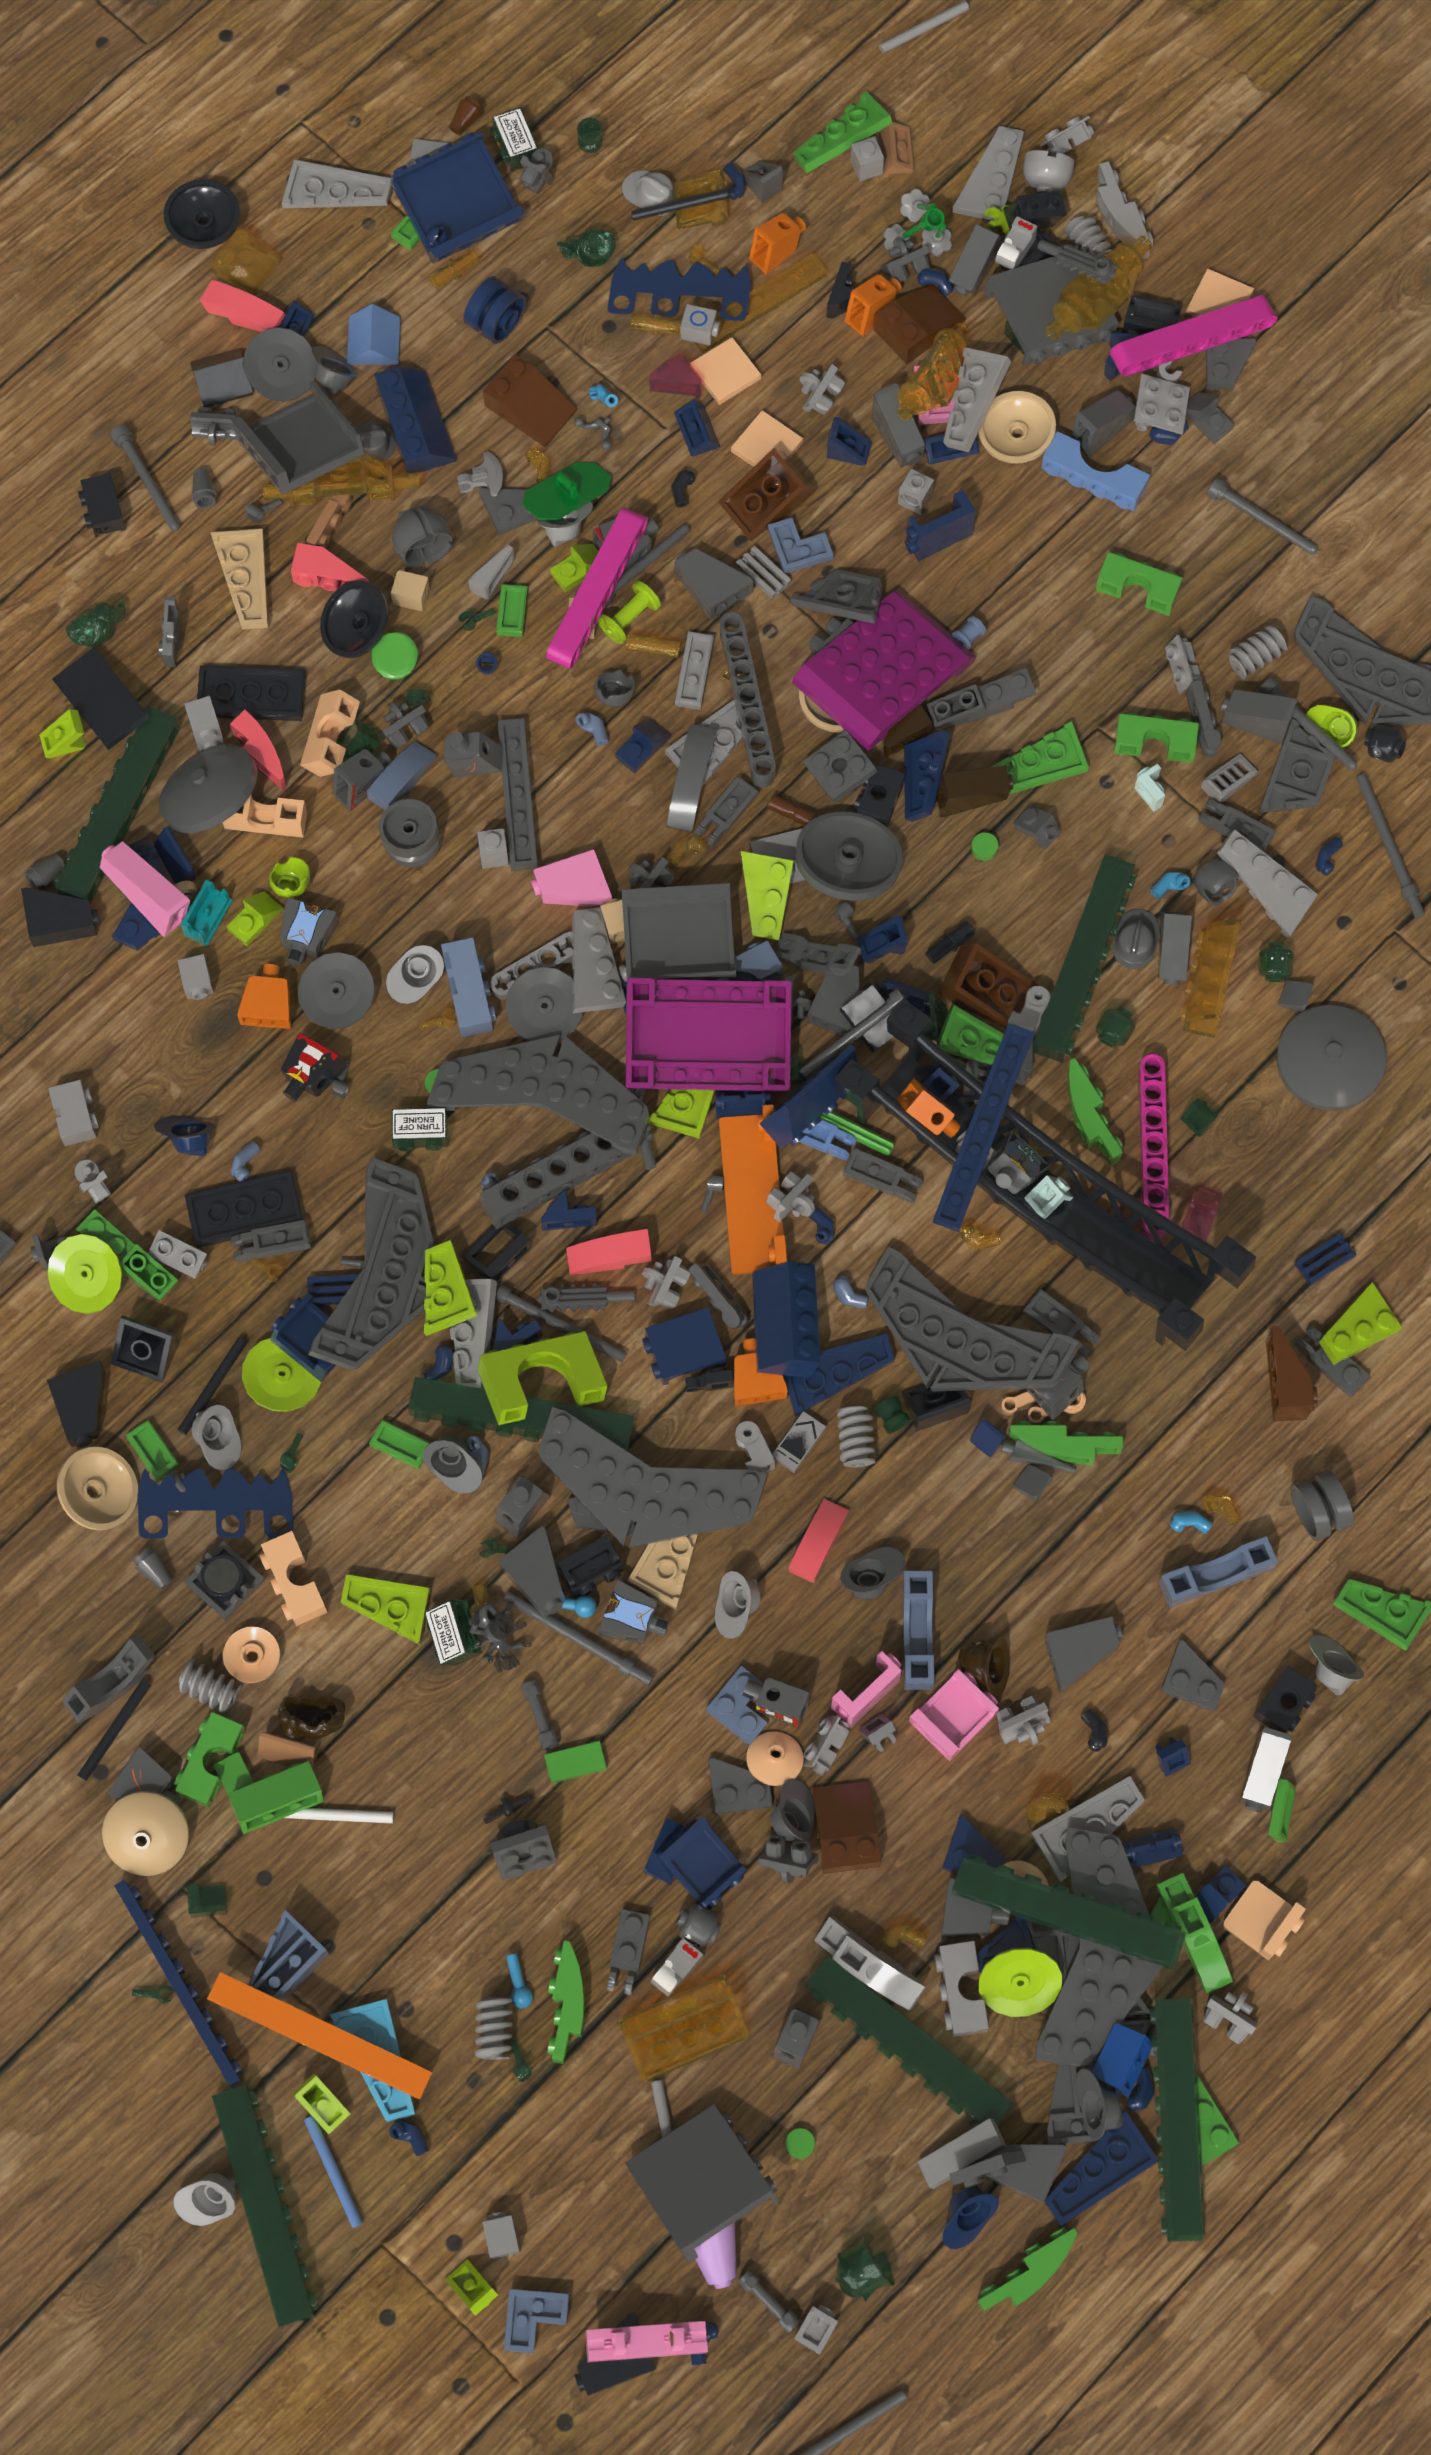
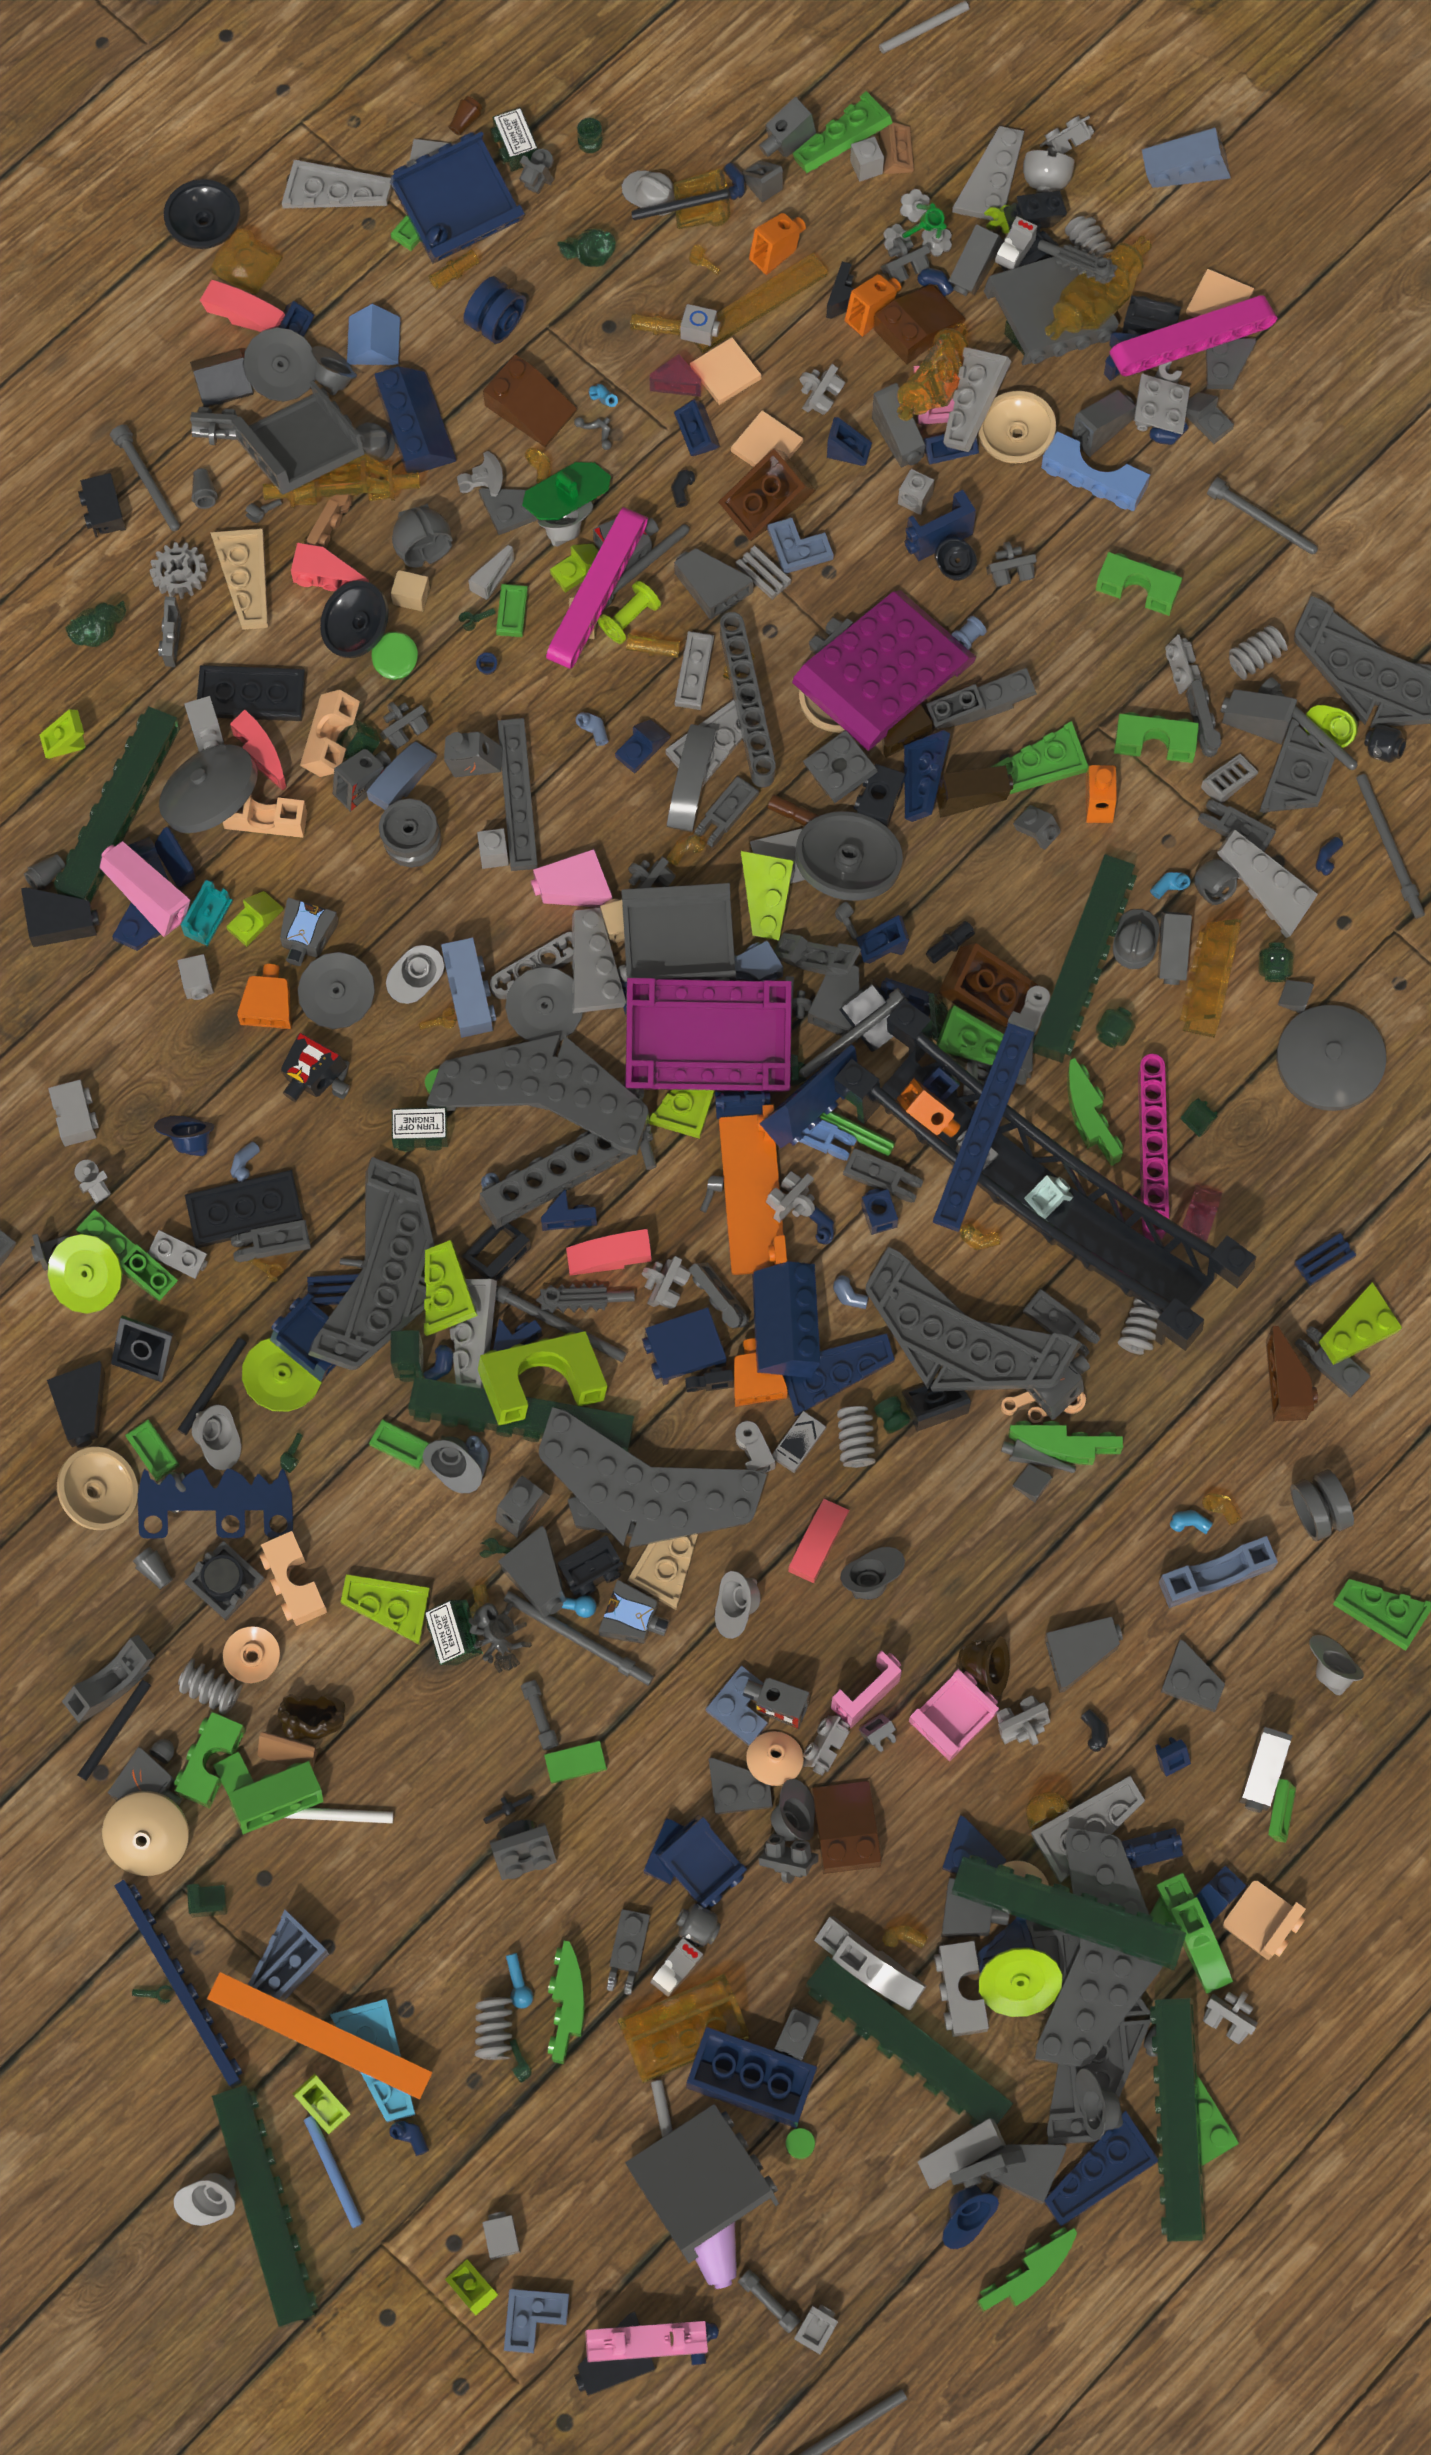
black tile [52,647,150,750] -> none
tan tile [174,881,198,902] -> none
lime hair [269,856,310,898] -> none
clear green plate [403,689,430,707] -> none
dark grey hair [594,669,636,708] -> none
dark blue piece [608,258,751,321] -> none
dark grey wing [790,569,882,624] -> none
clear green helmet [835,2233,895,2302] -> none
sand blue arch [903,1571,934,1690] -> none
dark blue slope [970,1419,1005,1457] -> none
bright green tile [971,833,998,861] -> none
dark grey torso [987,1130,1051,1195] -> none
blue panel [1092,2023,1154,2097] -> none
light grey slope [1096,161,1153,259] -> none
dark blue arm [1127,2068,1155,2111] -> none
light aqua bracket [1134,764,1165,812] -> none
black brick [1254,1666,1317,1733] -> none
none -> dark grey hinge [149,1739,174,1764]
none -> light grey gear [150,542,208,599]
none -> clear green brick [391,1330,423,1382]
none -> dark blue slope [686,2027,817,2128]
none -> dark grey torso [759,97,816,157]
none -> dark blue brick [861,1189,898,1235]
none -> black helmet [934,537,978,581]
none -> dark grey hips [986,541,1037,587]
none -> orange torso [1086,765,1116,823]
none -> light grey piece [1118,1298,1160,1355]
none -> sand blue wedge [1142,128,1231,188]

